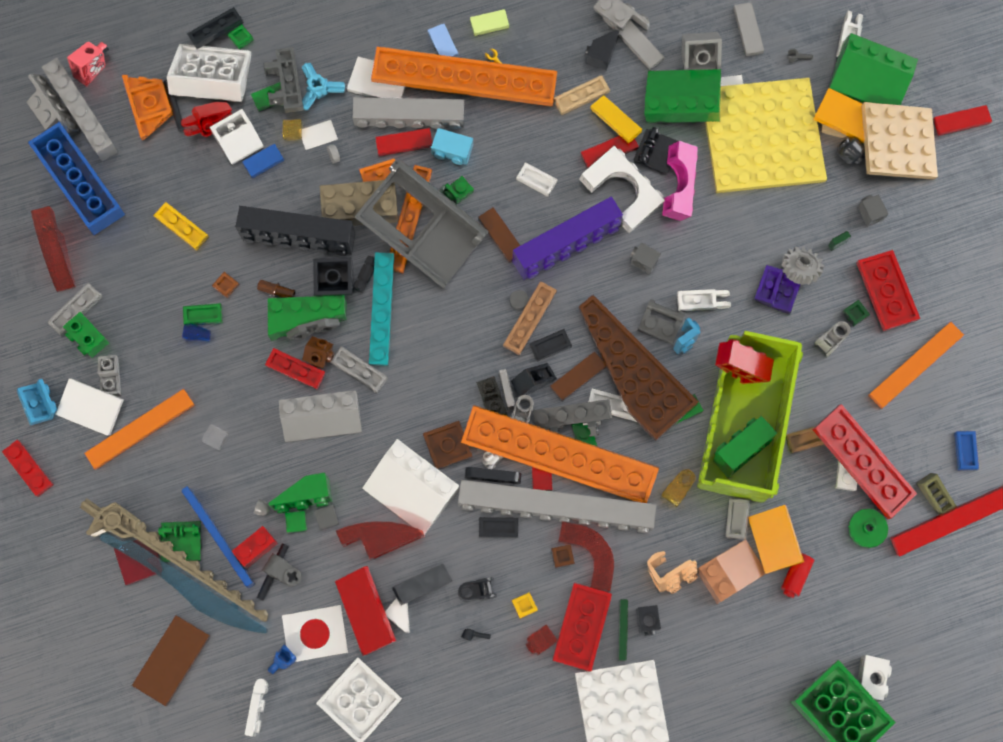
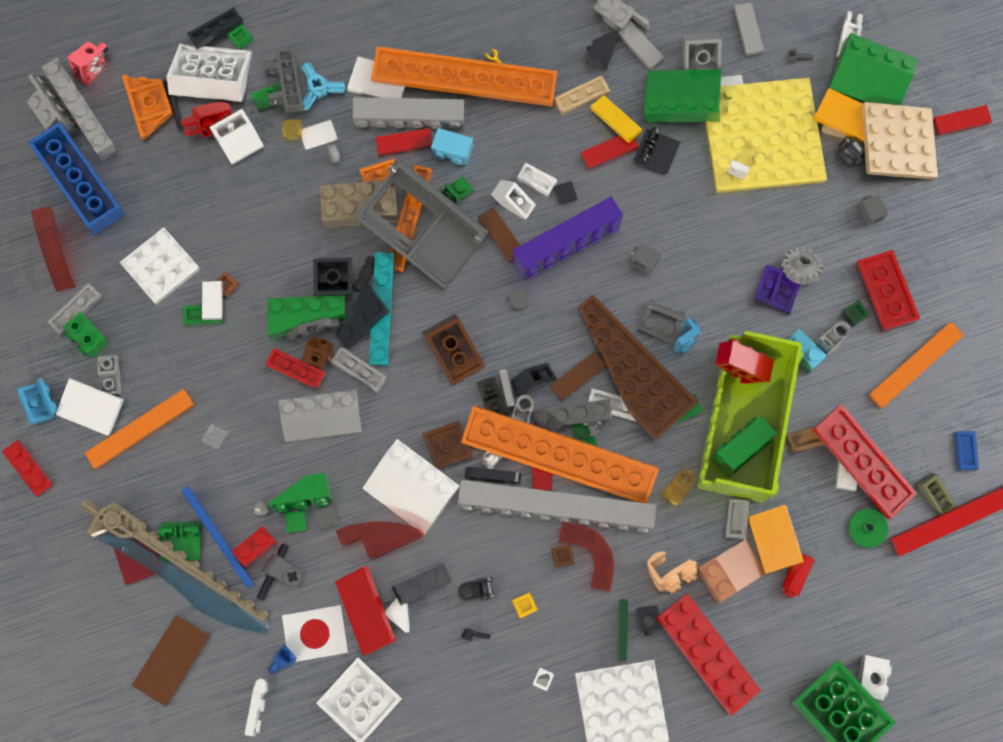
yellow tile [153,202,209,251] -> none
clear blue cone [182,323,211,342] -> none
black brick [235,205,356,256] -> none
blue tile [242,144,284,179] -> none
reddish brown axle [257,280,296,298] -> none
light blue tile [428,24,459,57] -> none
yellowish green tile [470,9,509,36] -> none
black tile [479,517,518,538] -> none
medium nougat plate [503,281,557,356] -> none
clear red brick [525,624,558,656] -> none
black tile [529,329,572,362] -> none
red plate [552,583,612,672] -> none
white arch [579,146,665,234] -> none
arch [662,141,698,221] -> none
white hinge [677,289,731,311] -> none
dark green tile [828,231,851,251] -> none
none -> white plate [120,227,201,305]
none -> white tile [202,281,222,320]
none -> black wing [336,283,390,349]
none -> reddish brown slope [422,314,485,385]
none -> white slope [491,180,536,220]
none -> white sticker [533,668,554,691]
none -> black tile [554,181,577,205]
none -> red plate [656,593,761,716]
none -> white tile [727,160,750,180]
none -> medium azure brick [788,329,827,374]

